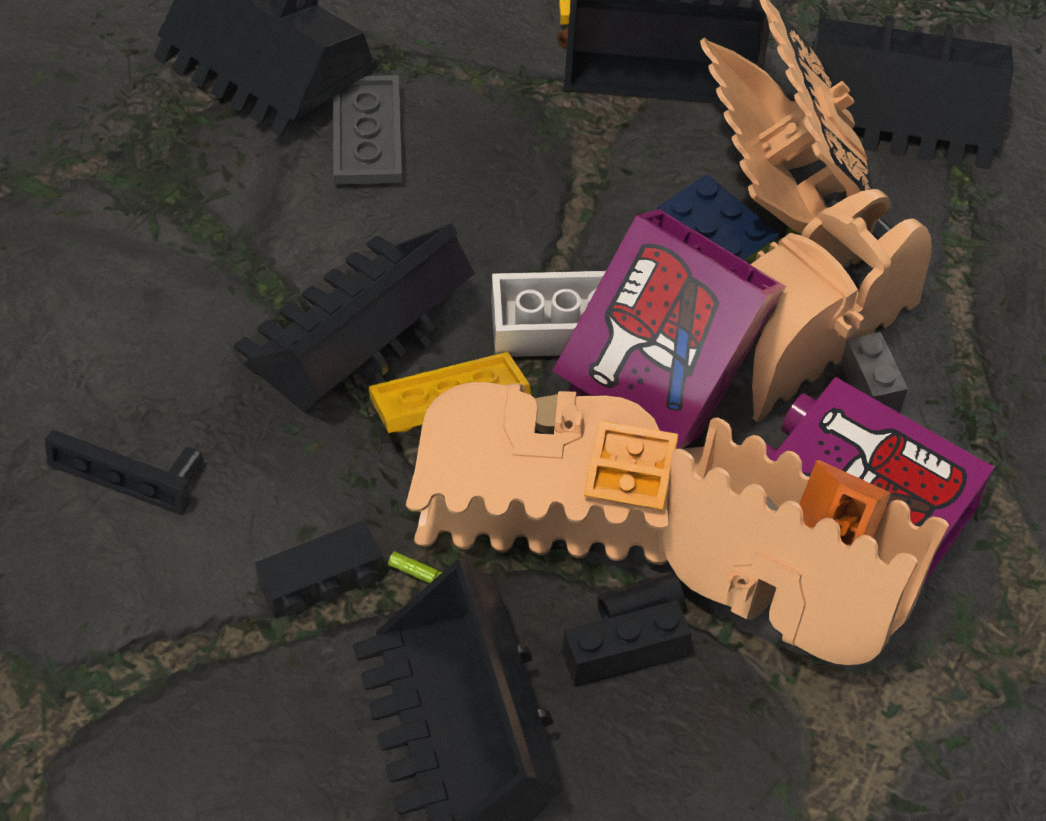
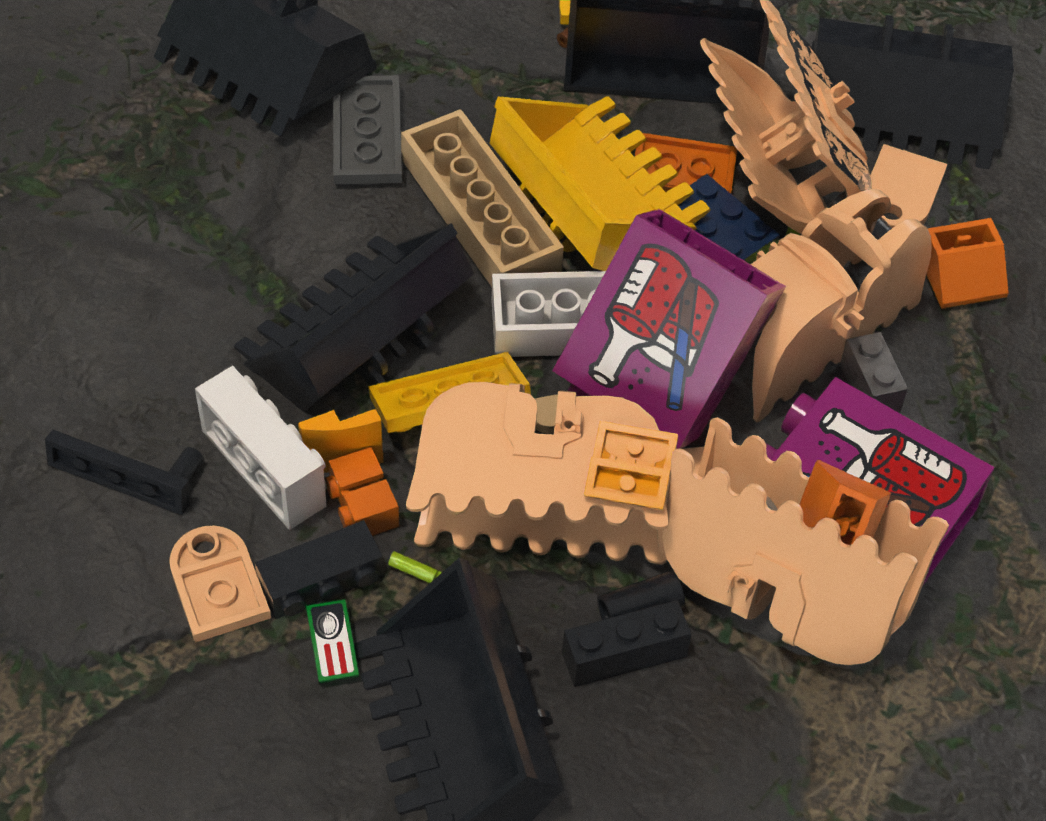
none -> light nougat tile [170,526,271,643]
none -> white brick [195,366,327,530]
none -> light orange slope [298,409,383,473]
none -> slope [306,599,359,683]
none -> orange piece [325,447,399,536]
none -> tan brick [401,109,564,287]
none -> yellow piece [489,96,711,271]
none -> orange tile [635,133,737,193]
none -> light nougat tile [870,144,948,228]
none -> orange slope [926,218,1009,309]

